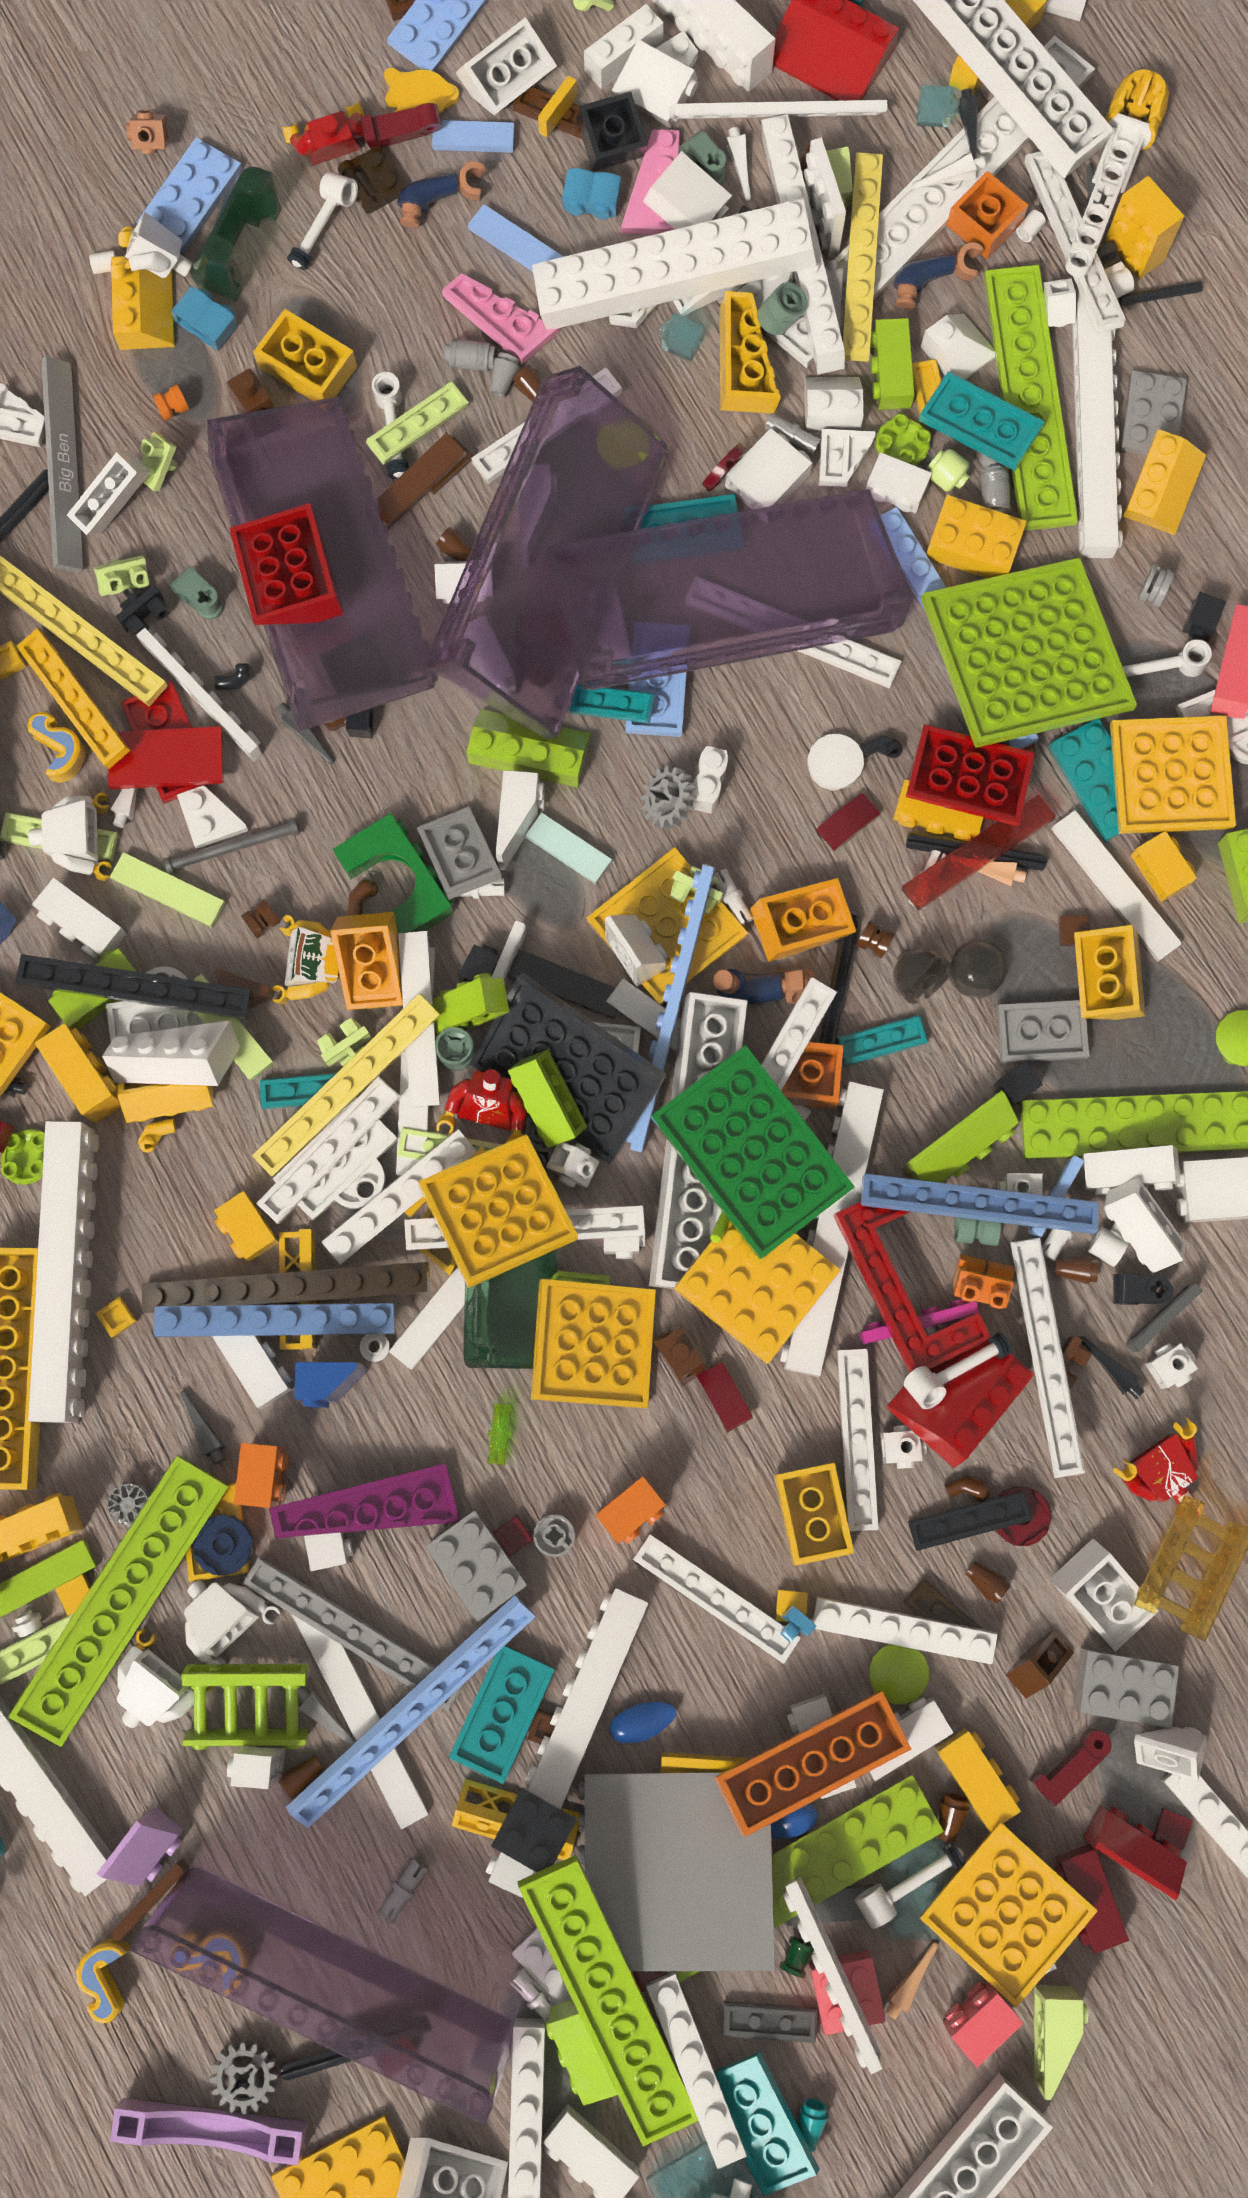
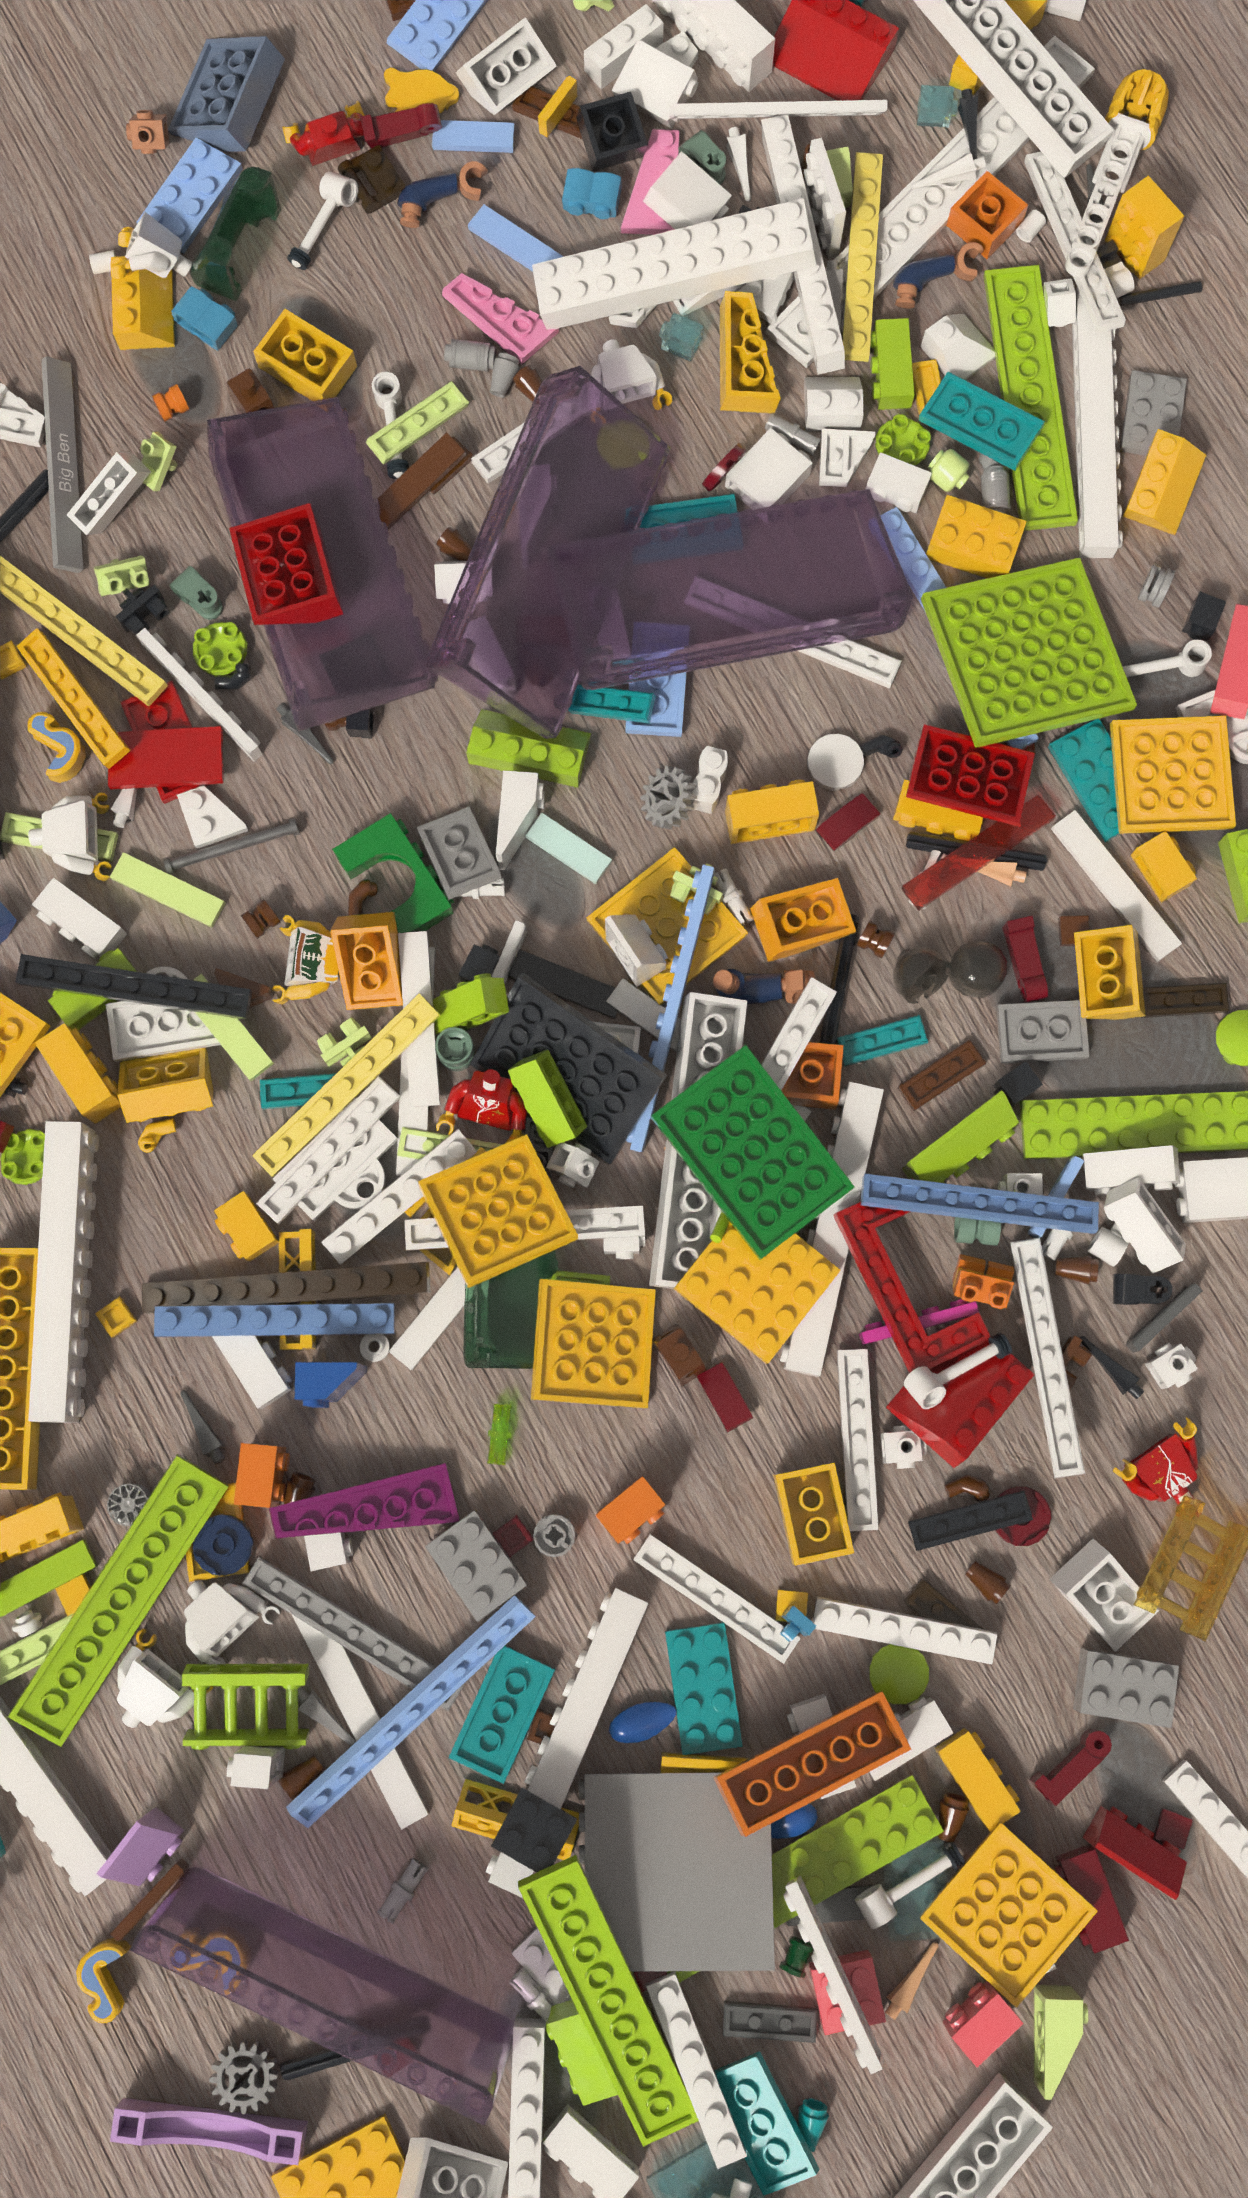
white wedge [102,1020,240,1086] -> none
sand green wheel [757,282,807,335] -> none
reddish brown slope [1006,1629,1074,1699] -> none
white slope [1134,1727,1207,1781] -> none
none -> sand blue slope [168,36,285,152]
none -> lime dish [193,622,247,676]
none -> reddish brown cone [284,1472,316,1504]
none -> white torso [588,339,672,426]
none -> teal plate [665,1622,743,1755]
none -> yellow brick [725,779,819,844]
none -> reddish brown tile [898,1040,986,1111]
none -> dark red leg [1002,915,1048,1002]
none -> dark brown tile [1141,983,1229,1018]

